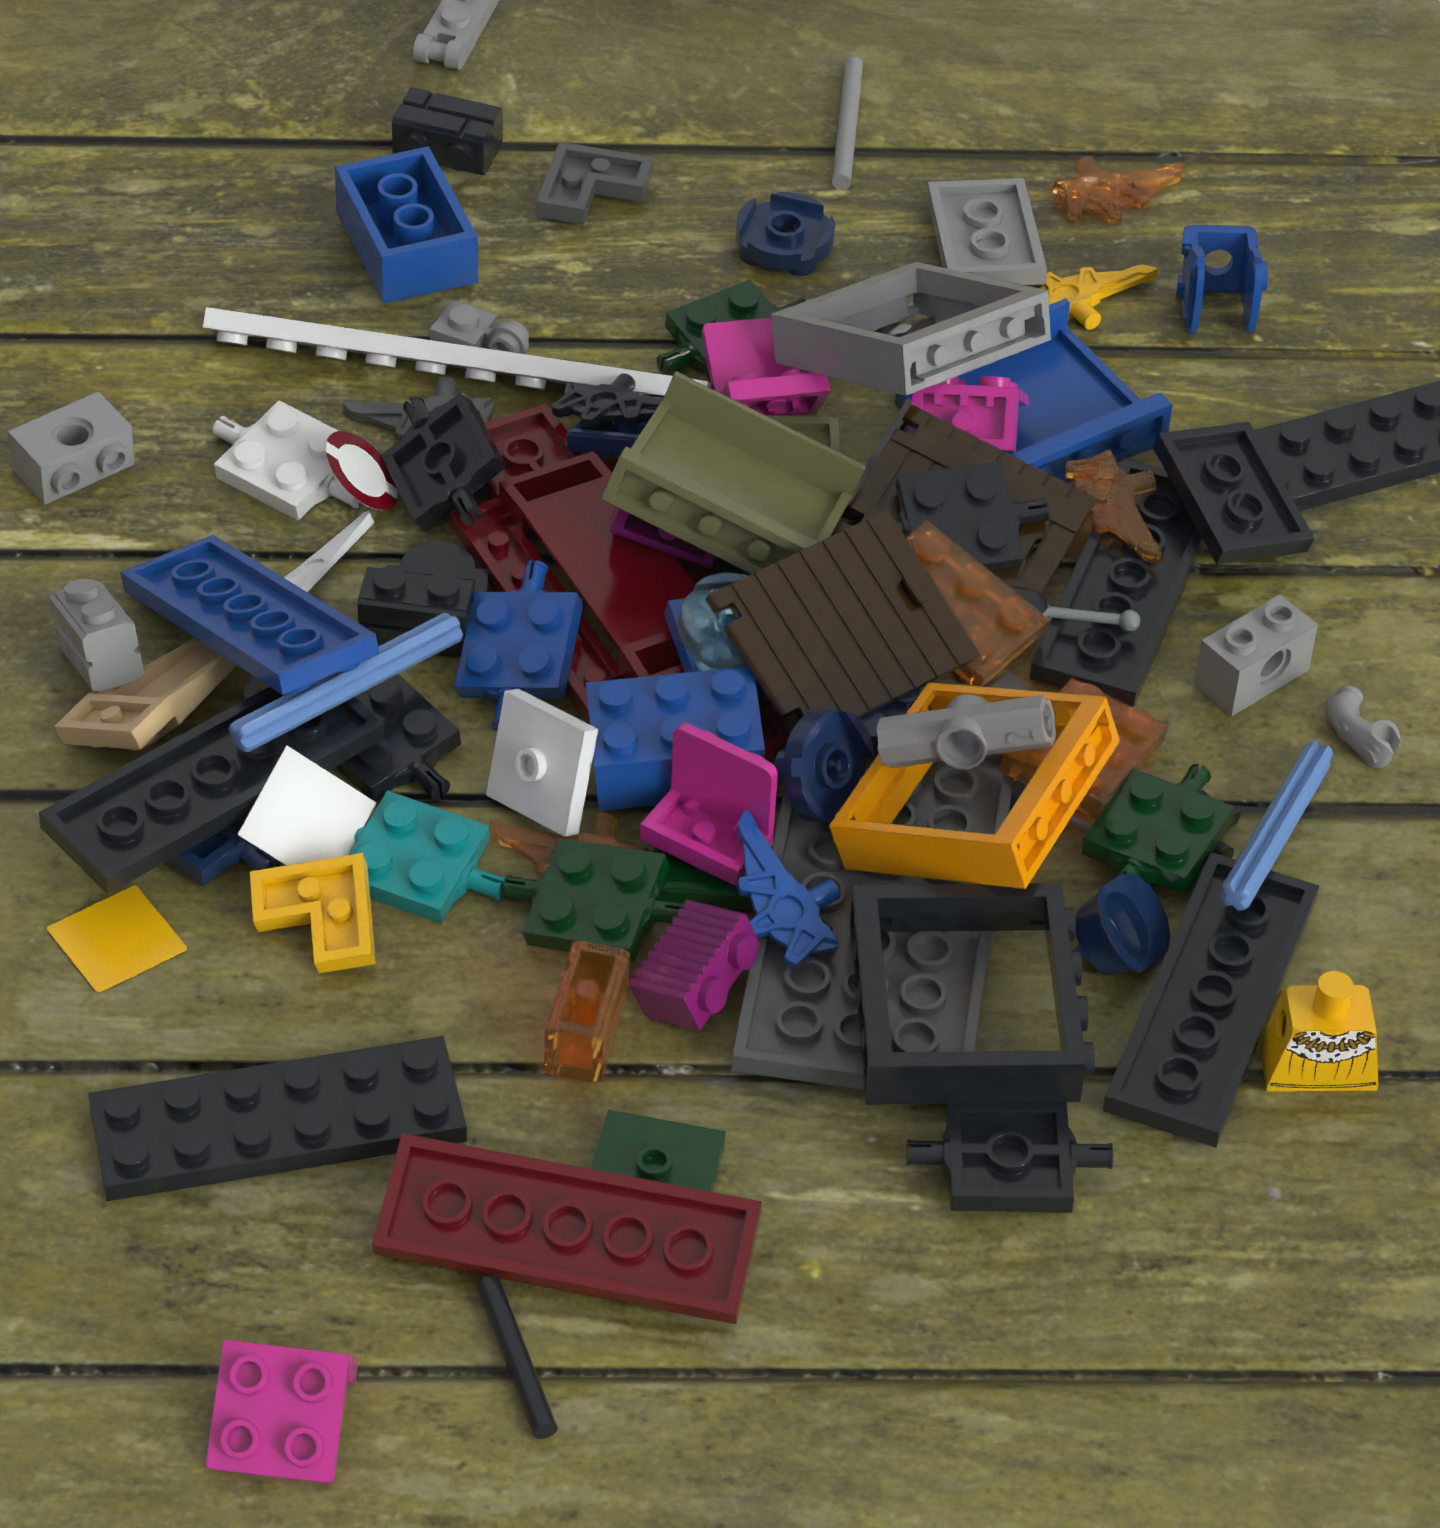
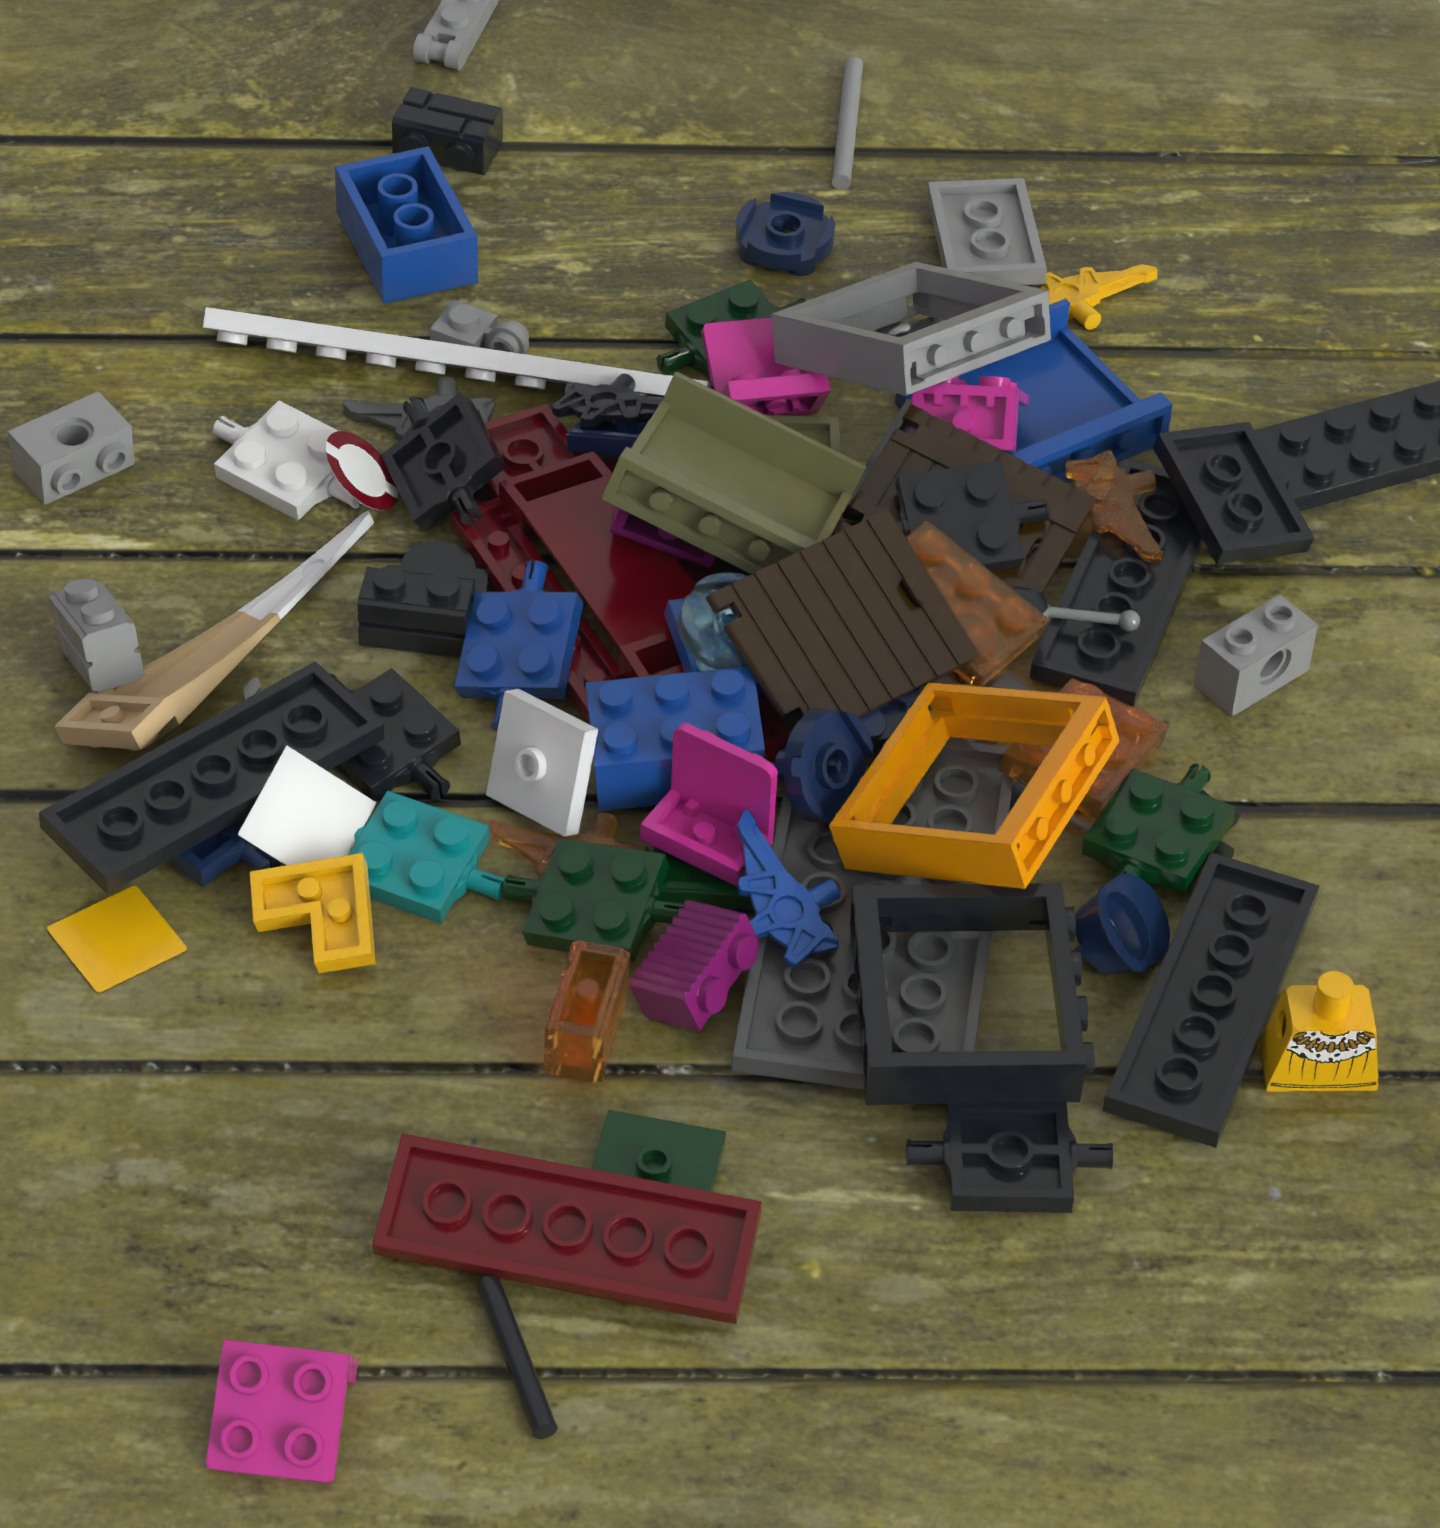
black plate [88,1036,467,1201] -> none
blue plate [120,535,380,695] -> none
medium blue axle [229,613,463,752] -> none
dark grey plate [536,142,654,225] -> none
light grey piece [876,695,1056,769] -> none
clear orange piece [1050,156,1185,223] -> none
blue piece [1176,225,1268,334] -> none
medium blue axle [1220,741,1333,911] -> none
light grey piece [1325,685,1401,769] -> none

